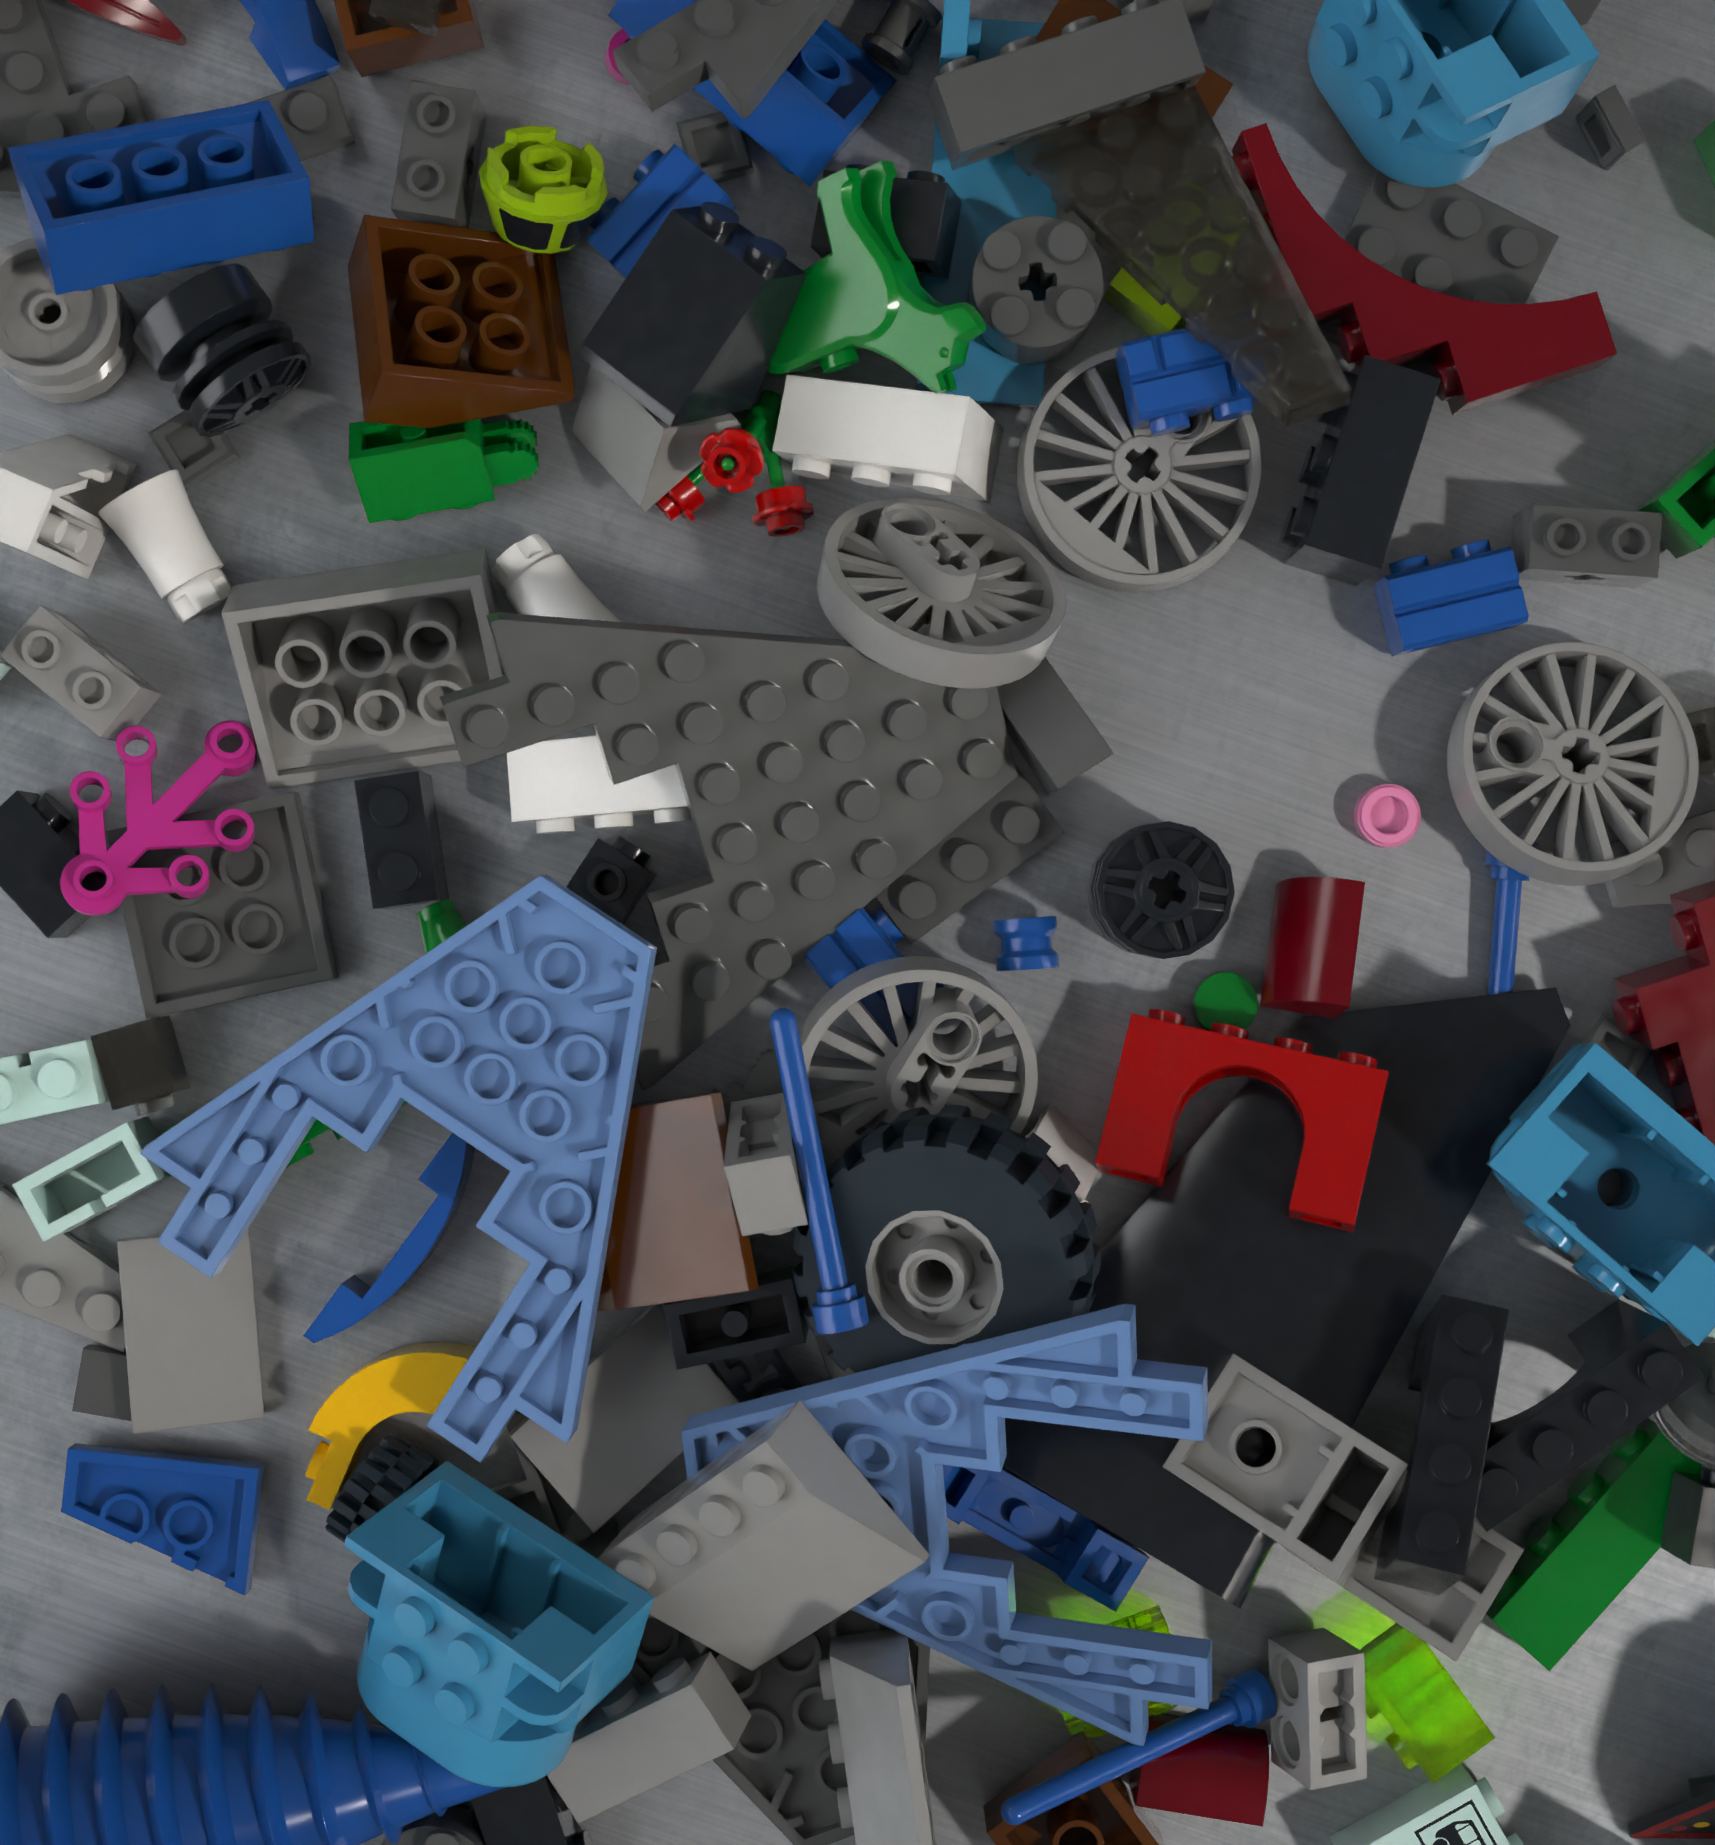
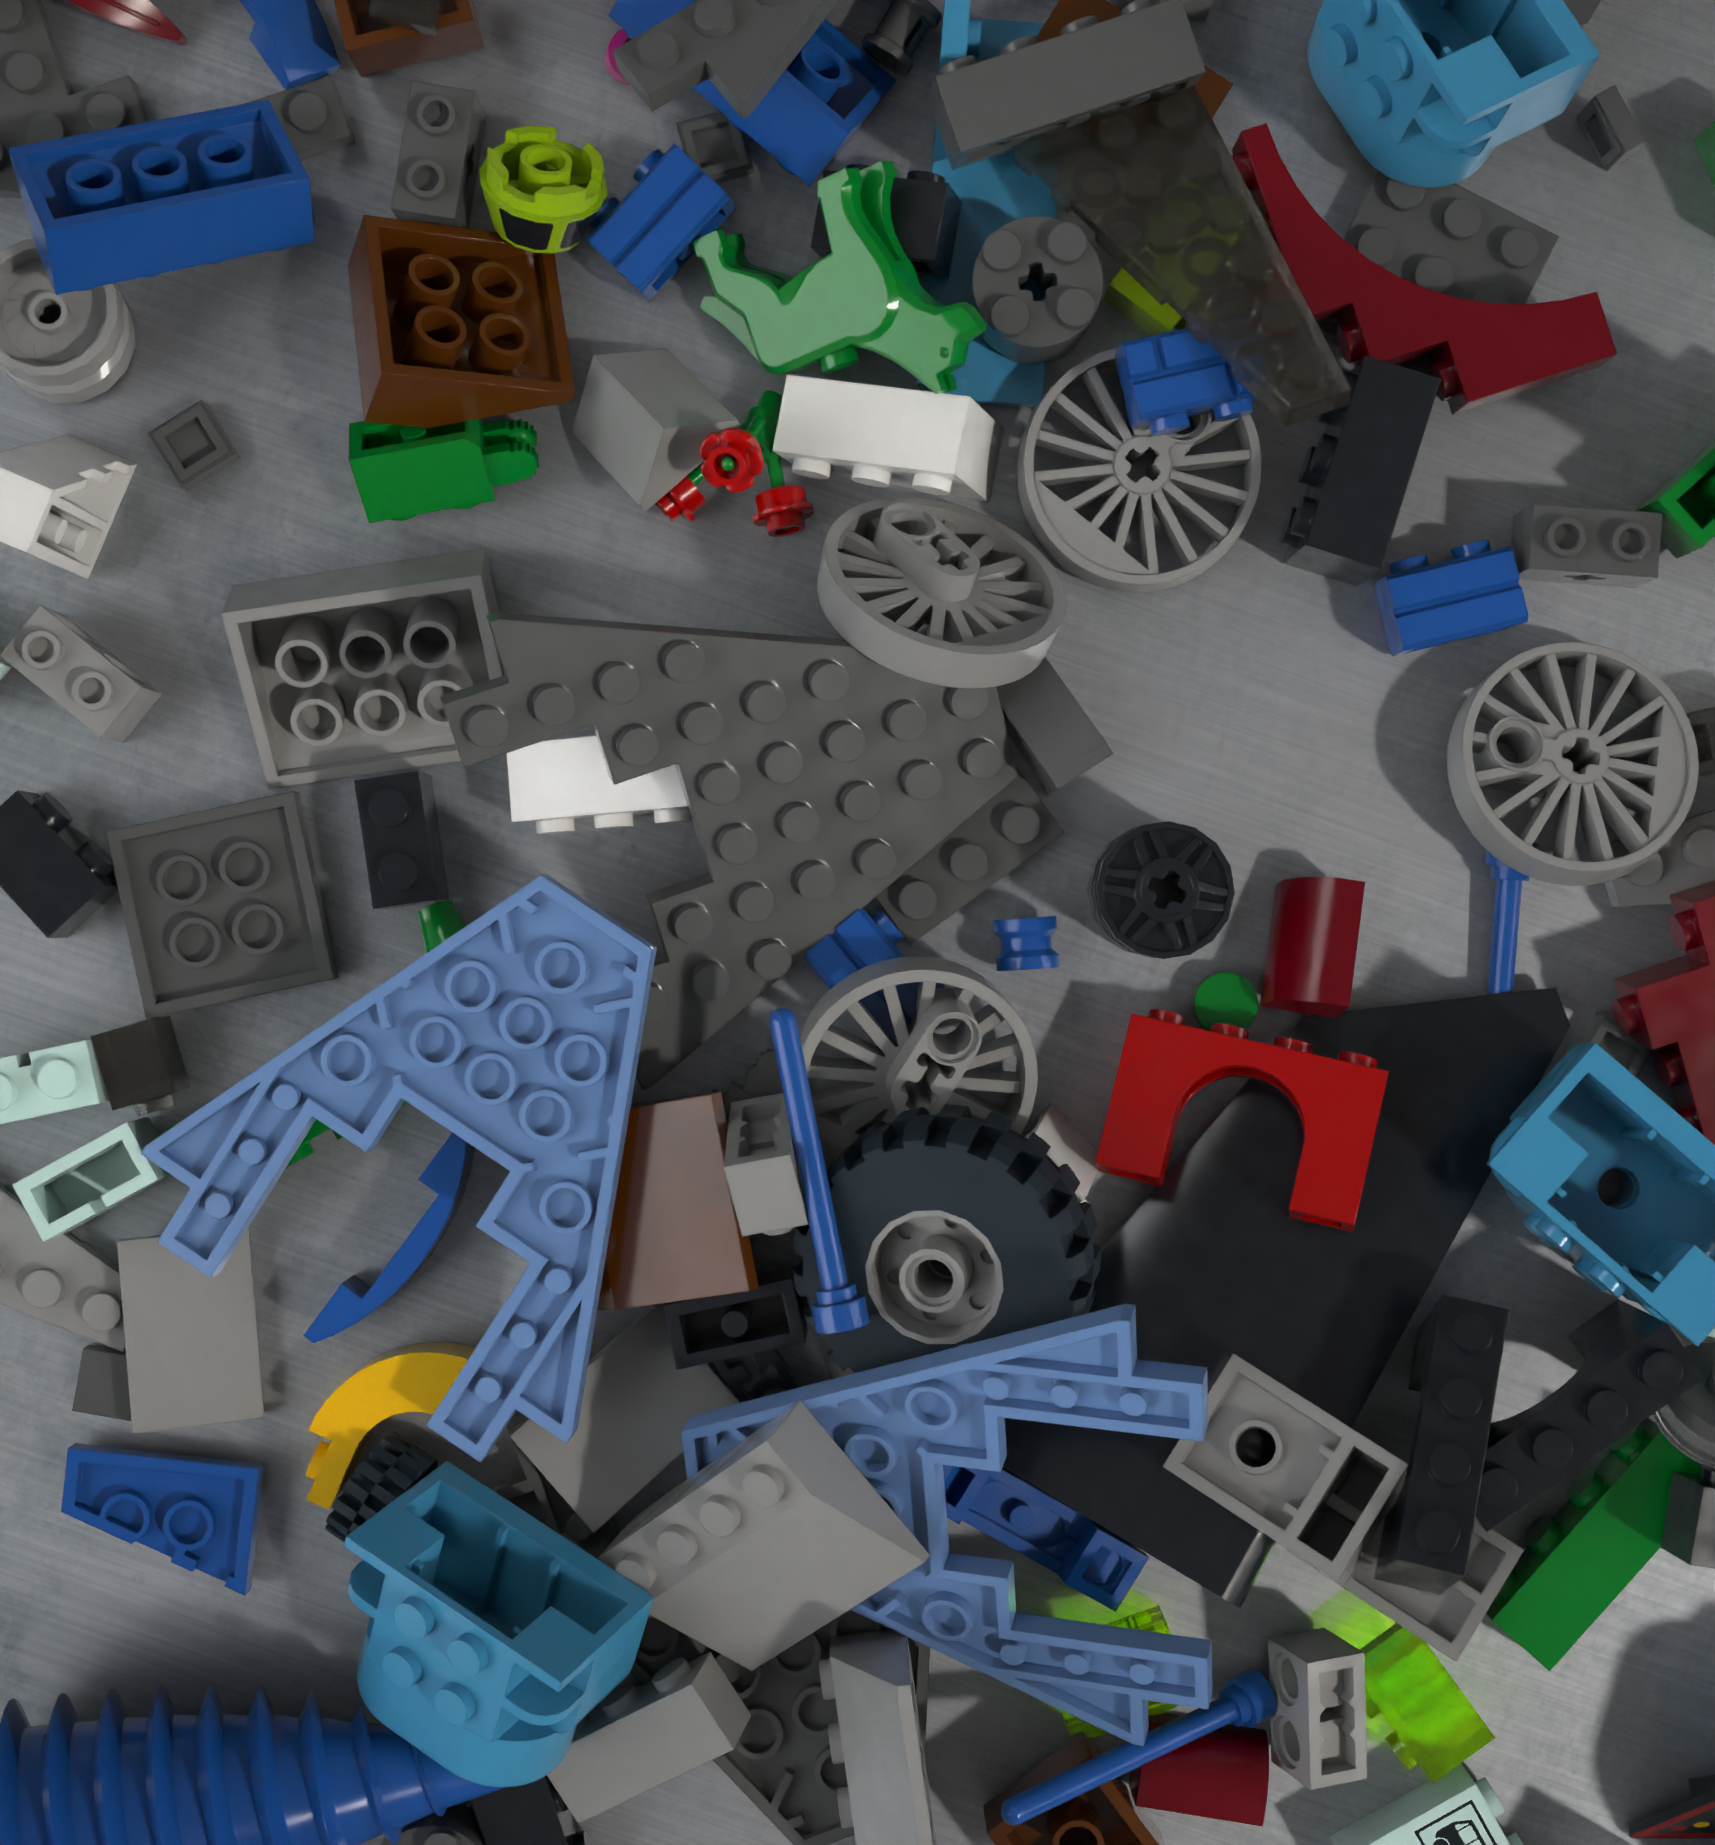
dark pink plant [60,720,257,916] -> none
white plant [98,469,232,624] -> none
black wheel [133,263,312,437] -> none
white plant [491,534,622,622] -> none
black brick [566,835,657,925] -> none
black slope [578,202,807,427] -> none
bright pink tile [1353,784,1421,848] -> none

